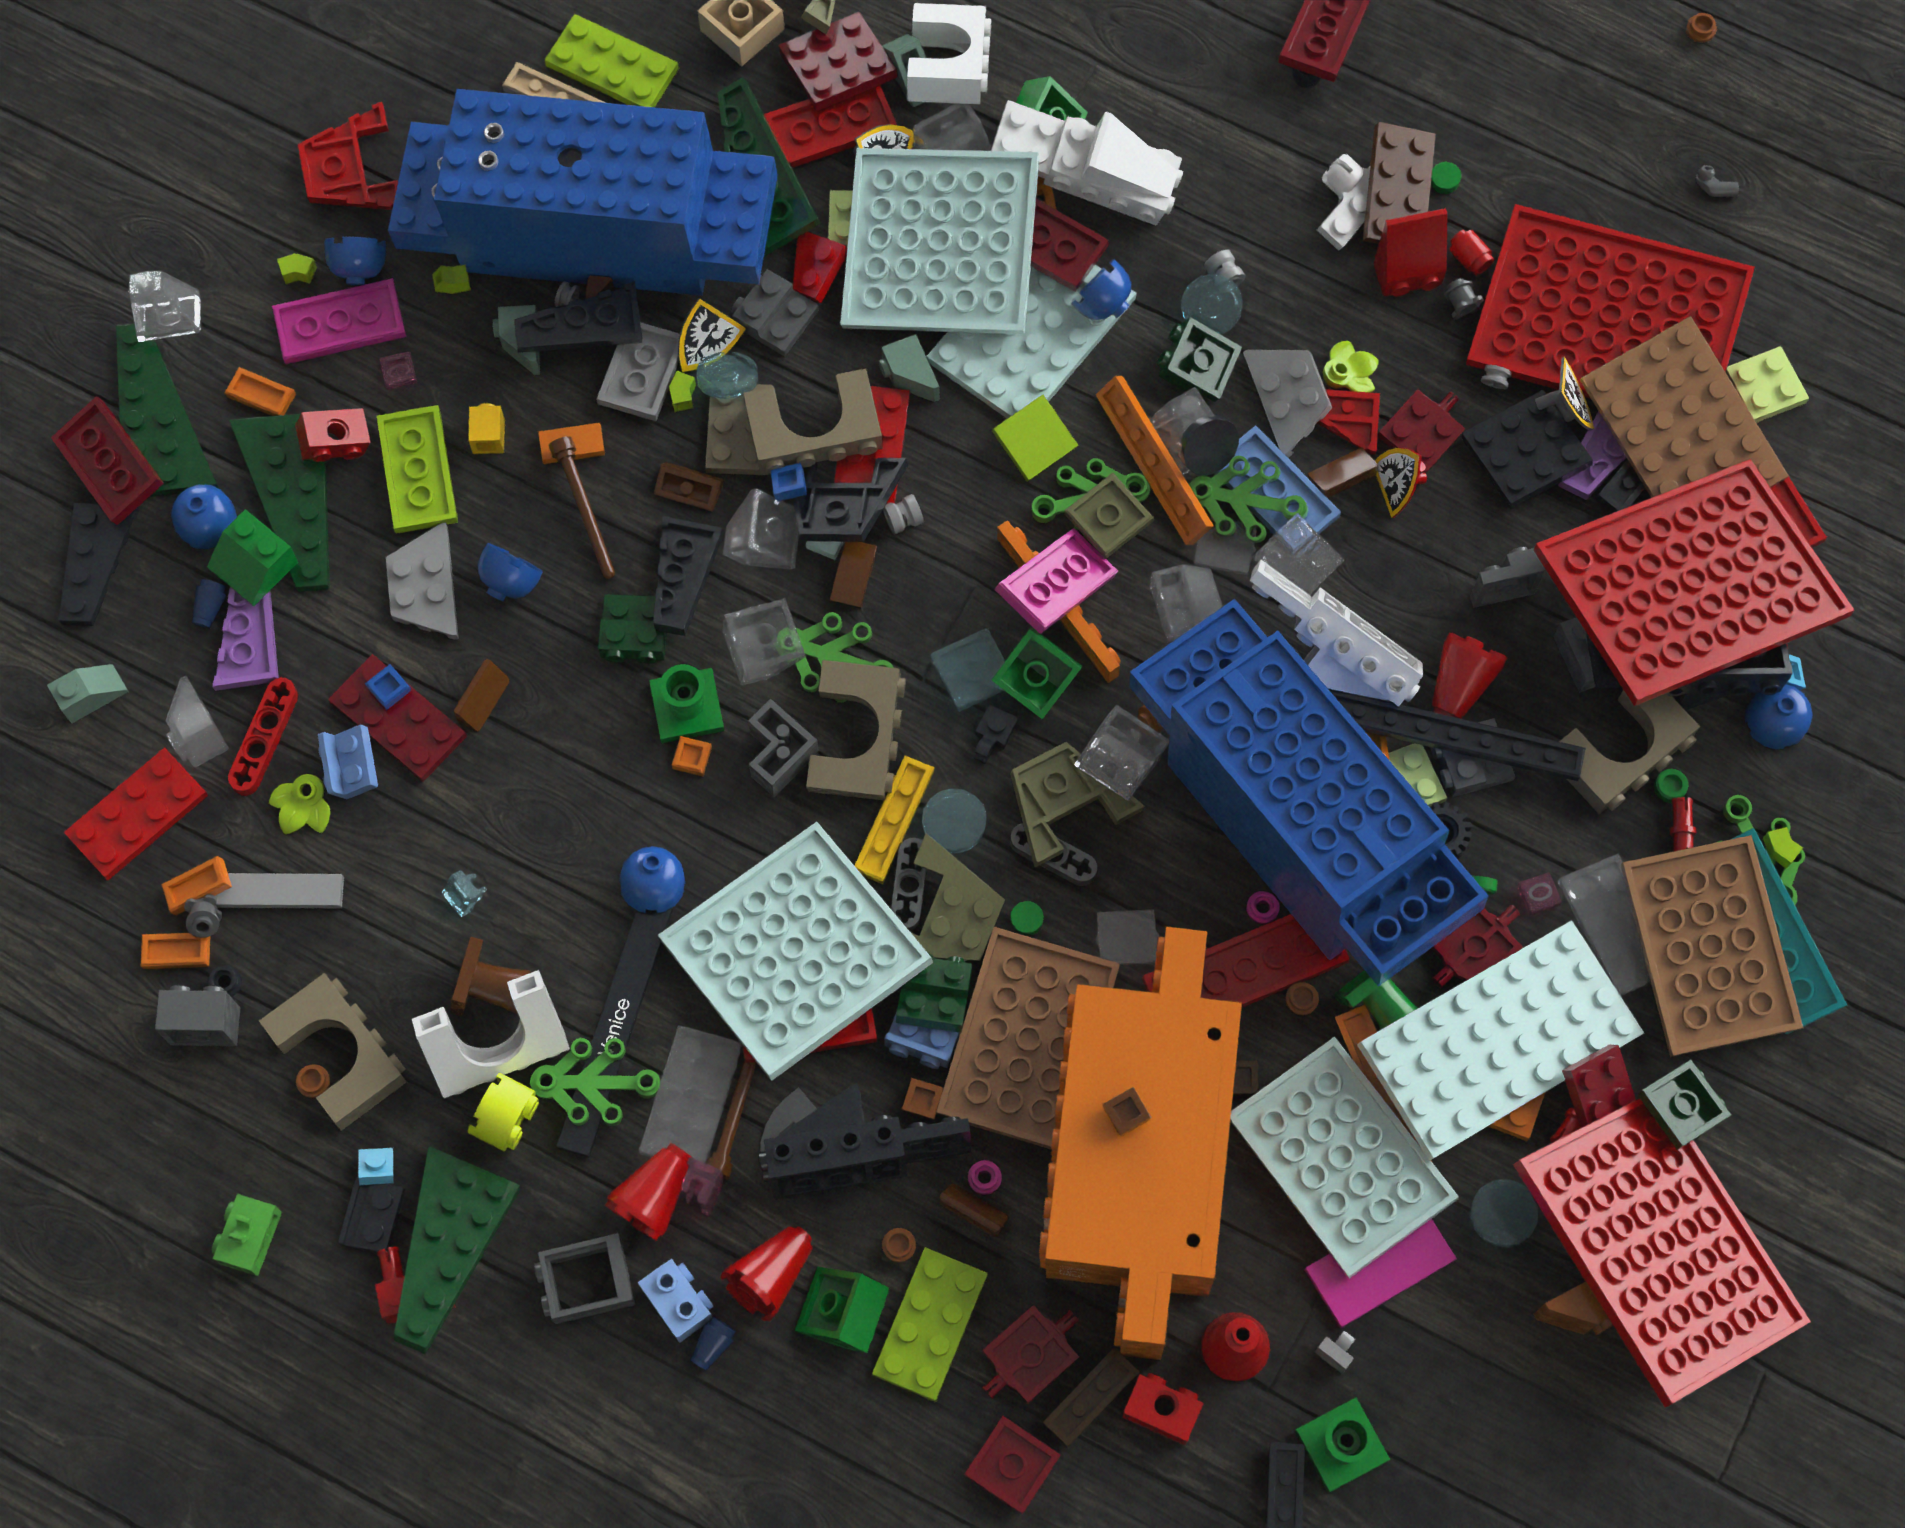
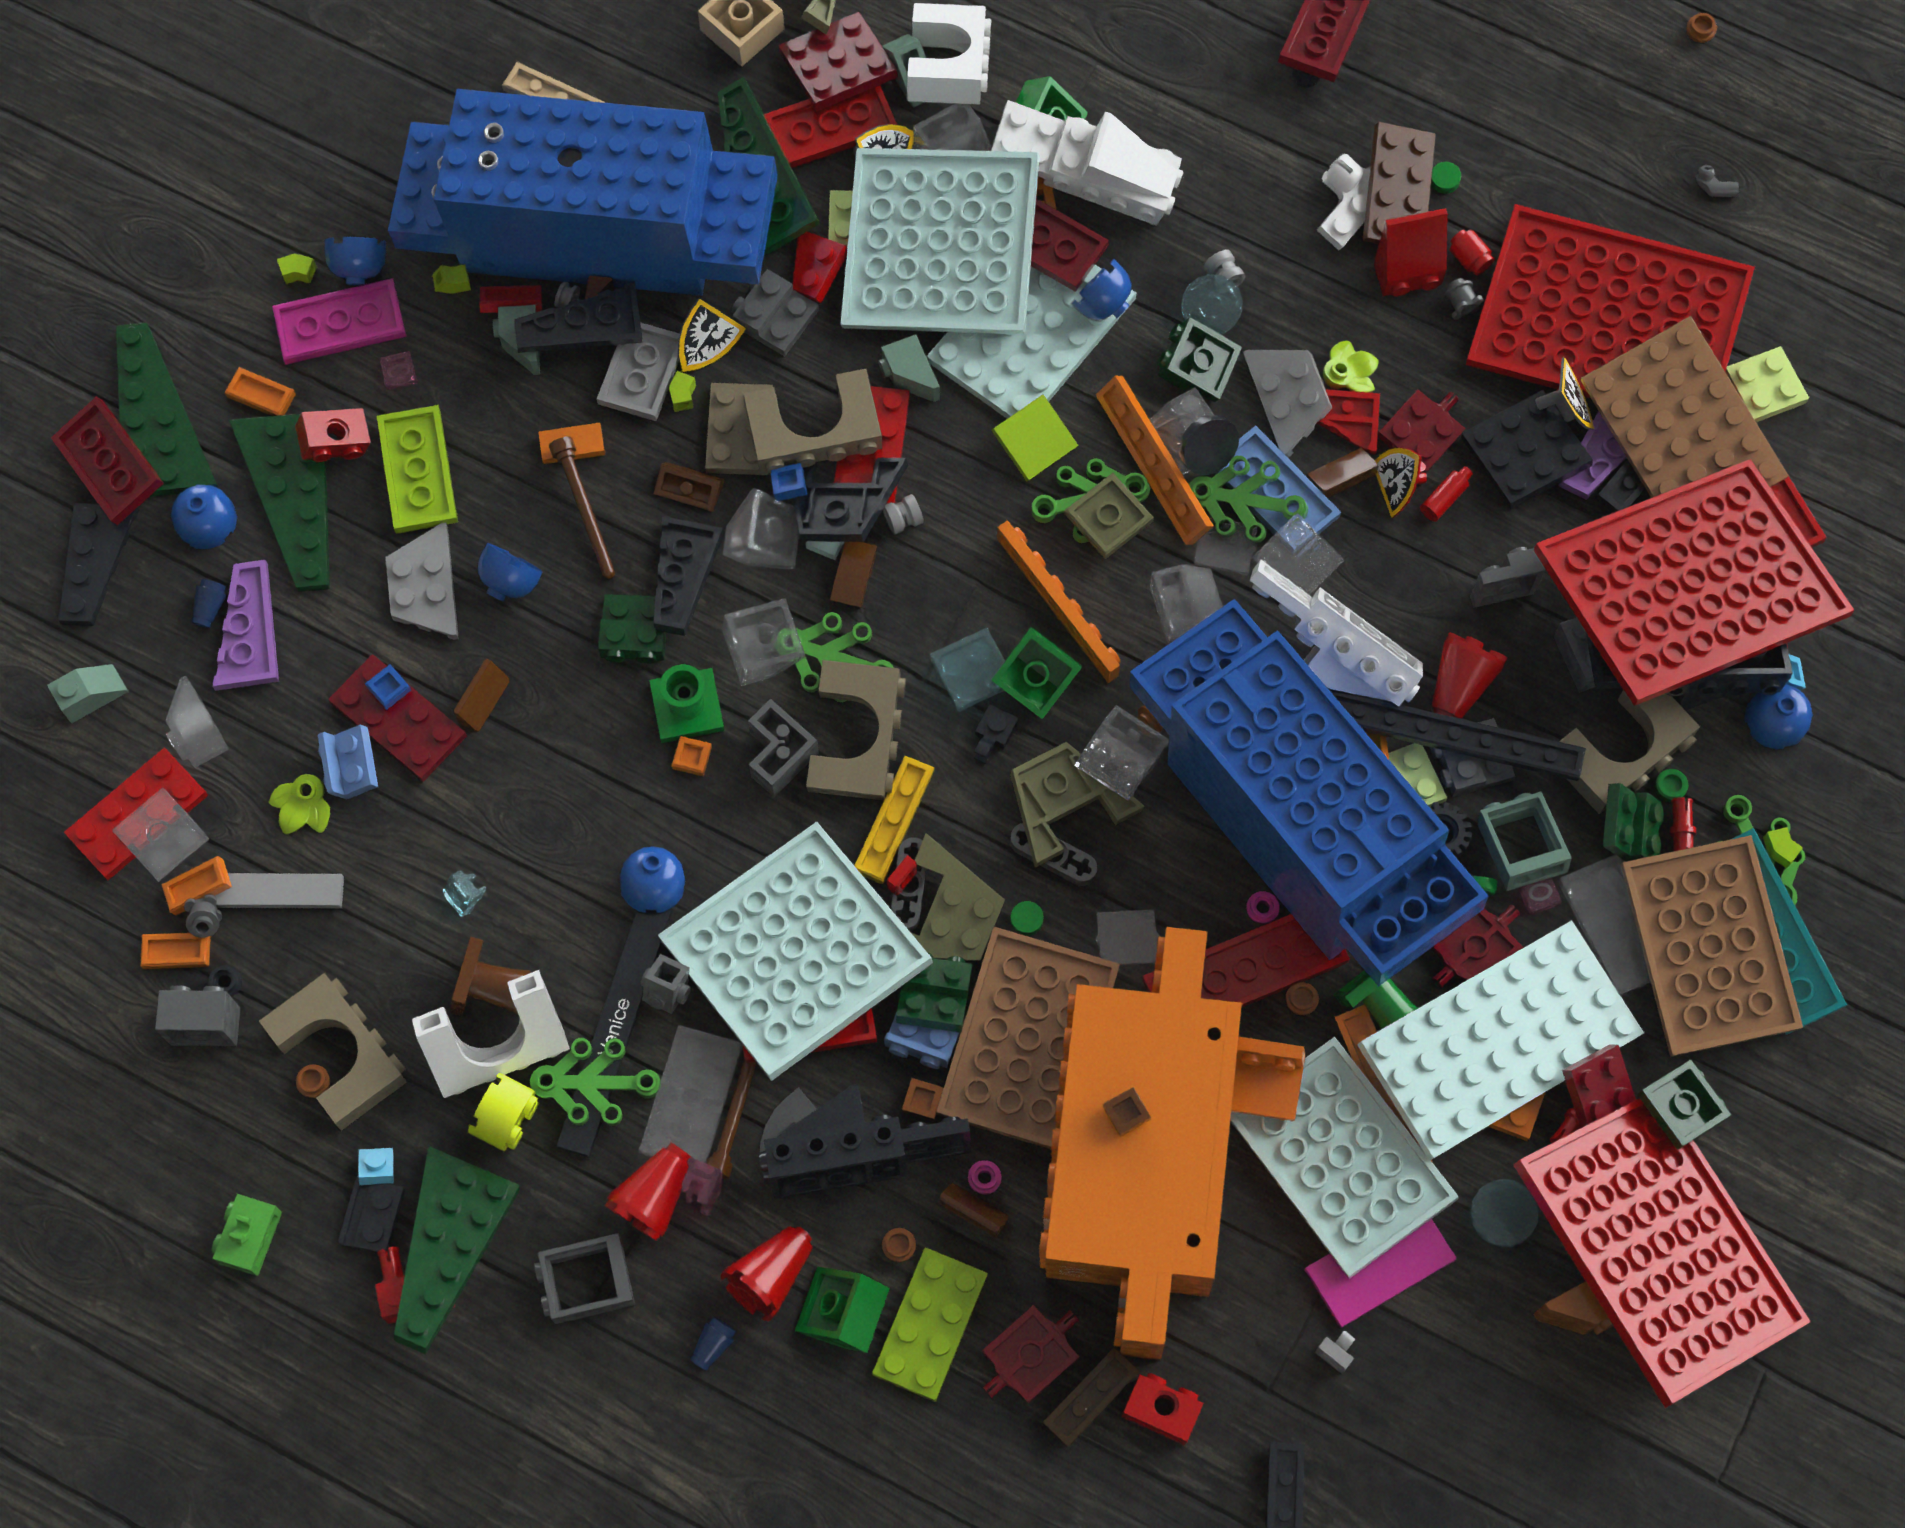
clear slope [129,270,200,342] -> none
green slope [207,509,298,607] -> none
red beam [228,677,298,796] -> none
red wing [298,102,398,210] -> none
yellow brick [469,403,505,454] -> none
lime plate [545,14,679,107] -> none
light blue brick [638,1258,714,1343] -> none
clear light blue tile [696,352,758,399] -> none
clear light blue tile [922,788,987,853] -> none
dark red plate [964,1416,1061,1515] -> none
tile [995,528,1118,634] -> none
red cone [1202,1312,1270,1381] -> none
green plant [1295,1398,1390,1493] -> none
light grey bush [1481,365,1512,389] -> none
none -> clear slope [112,788,209,882]
none -> red plate [480,285,543,313]
none -> dark grey brick [641,954,691,1014]
none -> red tile [887,855,917,896]
none -> orange bracket [1231,1037,1306,1121]
none -> red cylinder [1420,466,1473,521]
none -> sand green window [1477,791,1572,891]
none -> dark green plate [1603,783,1663,862]

